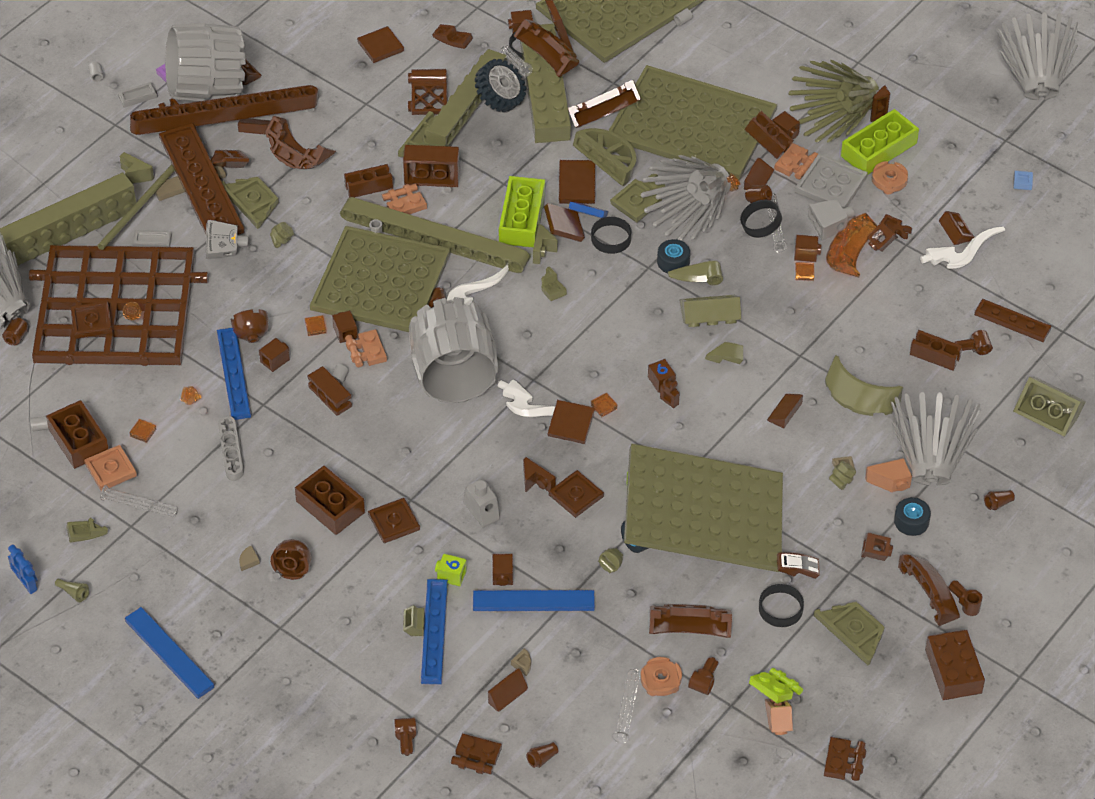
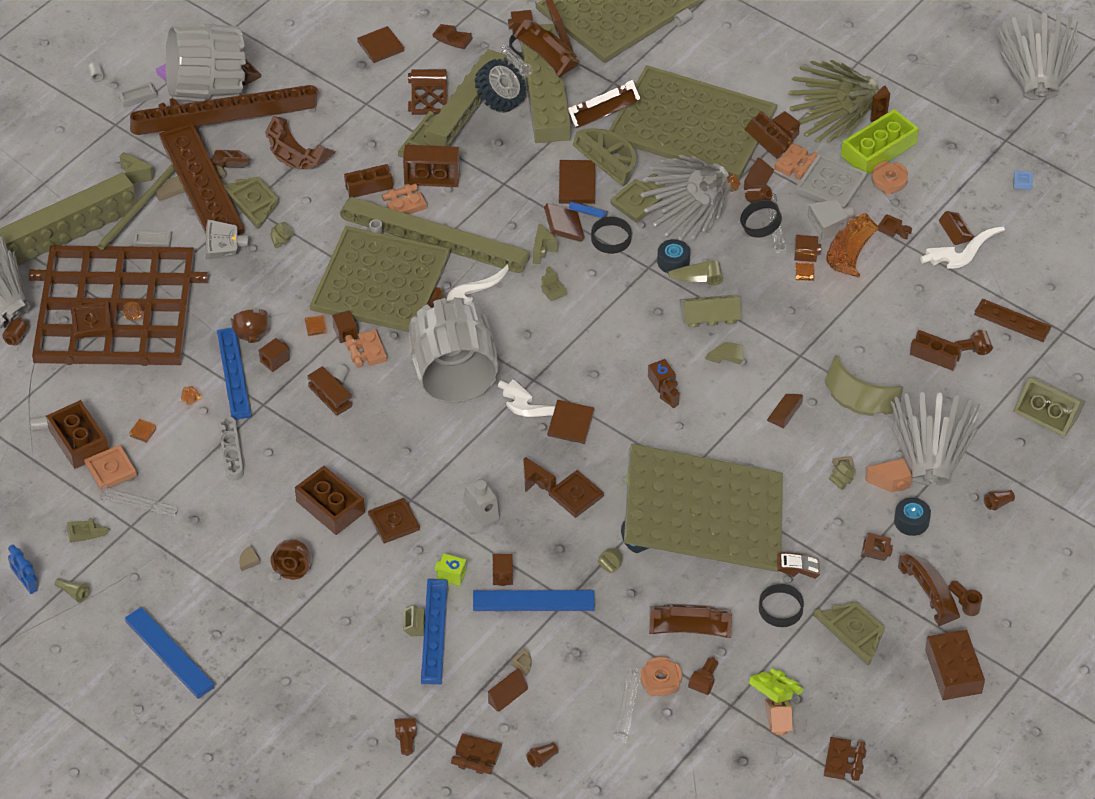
reddish brown slope [238,118,271,135] -> none
lime brick [499,176,545,248] -> none
clear orange tile [591,393,618,417] -> none
reddish brown brick [867,222,898,252] -> none

